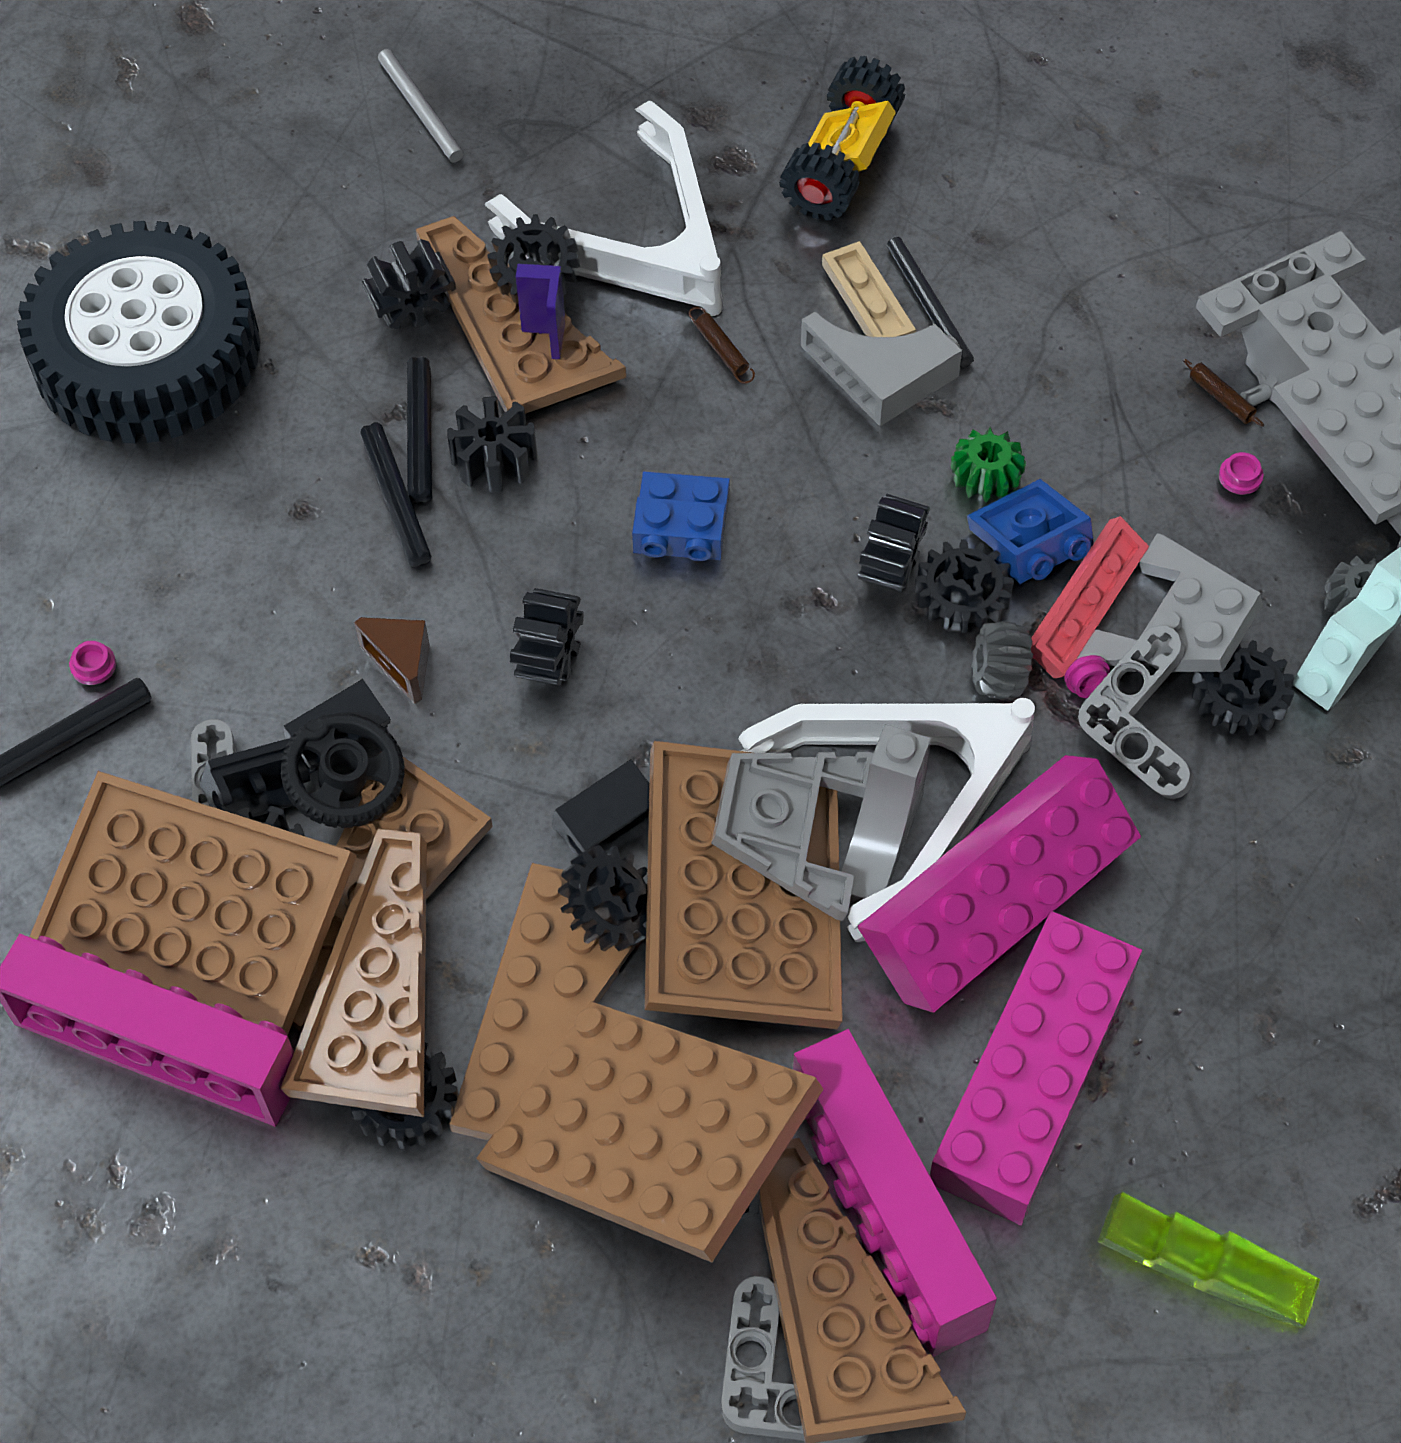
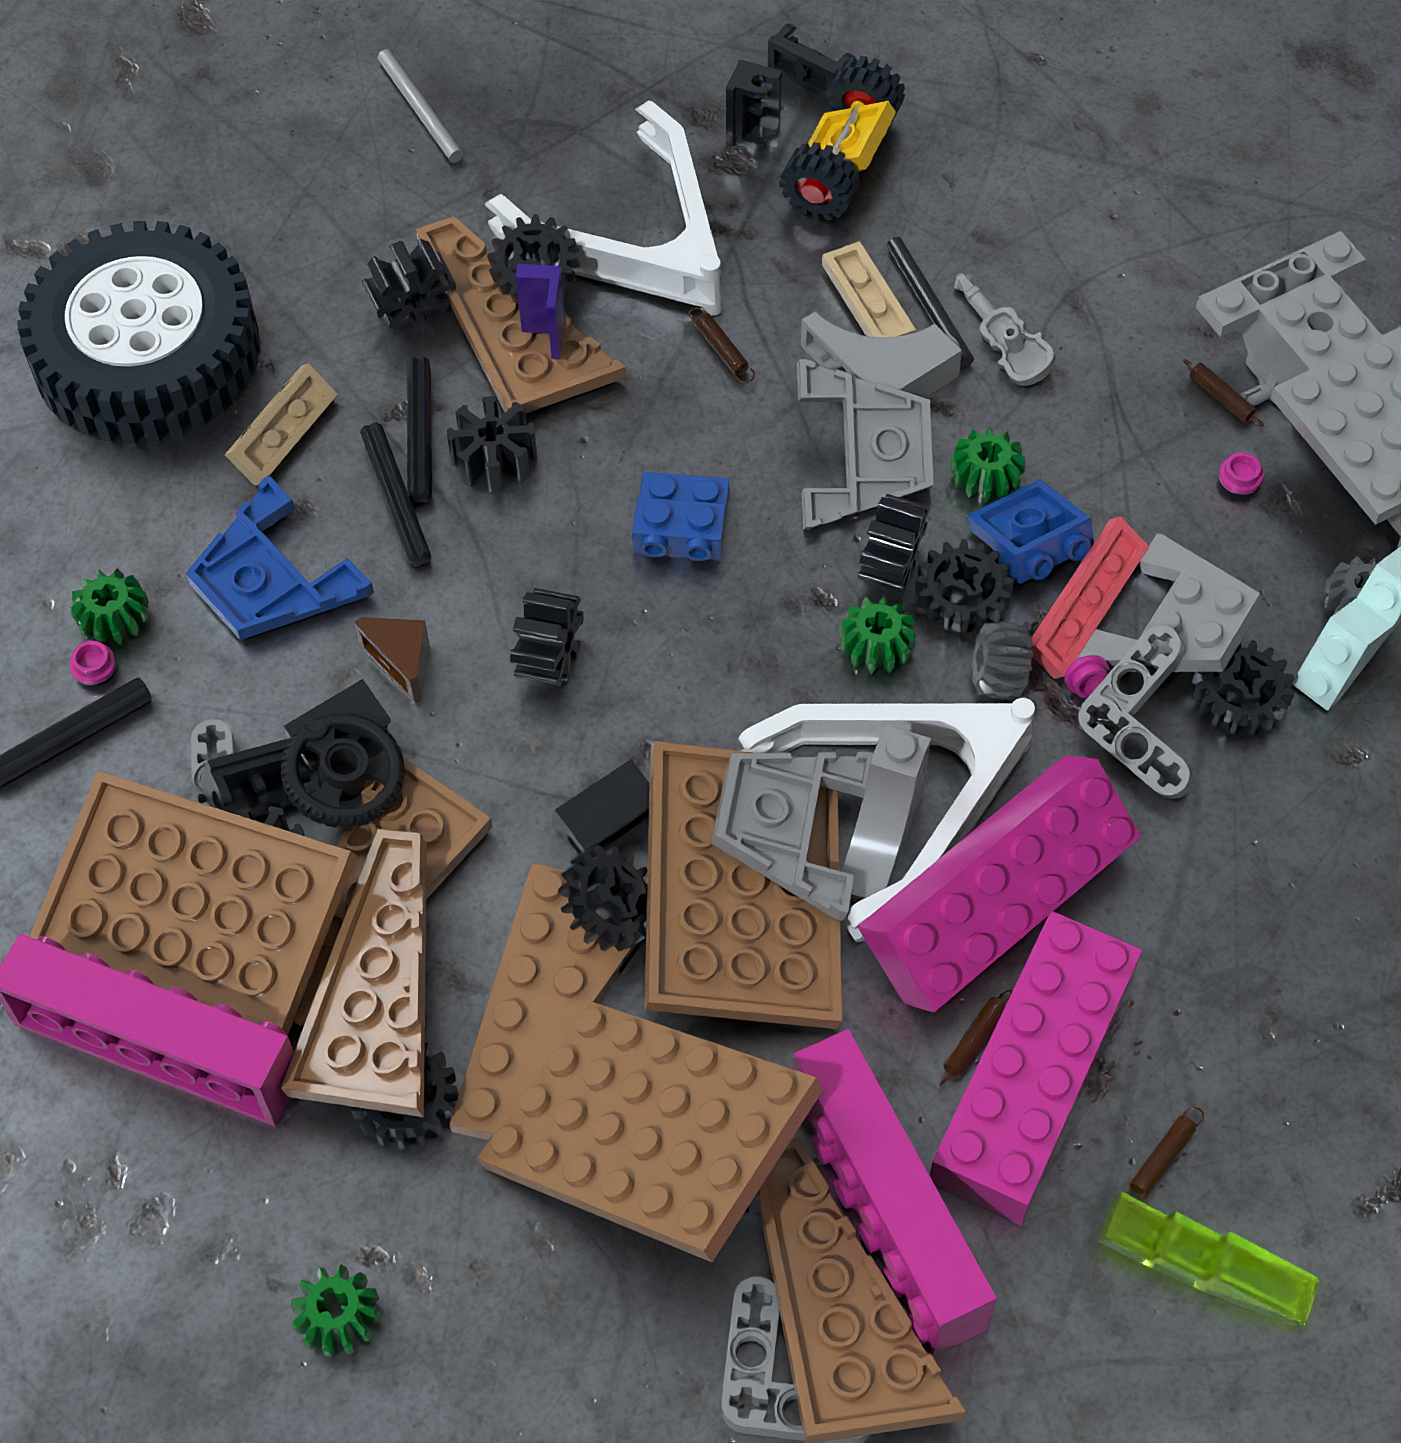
none -> green gear [71,568,149,645]
none -> blue wing [185,476,374,640]
none -> tan plate [225,363,338,486]
none -> green gear [291,1264,381,1358]
none -> black hinge [726,60,782,150]
none -> black hinge [767,23,855,99]
none -> light grey wing [797,359,934,530]
none -> green gear [839,595,917,675]
none -> reddish brown piece [939,990,1012,1086]
none -> light grey piece [954,273,1056,386]
none -> reddish brown piece [1123,1107,1204,1206]

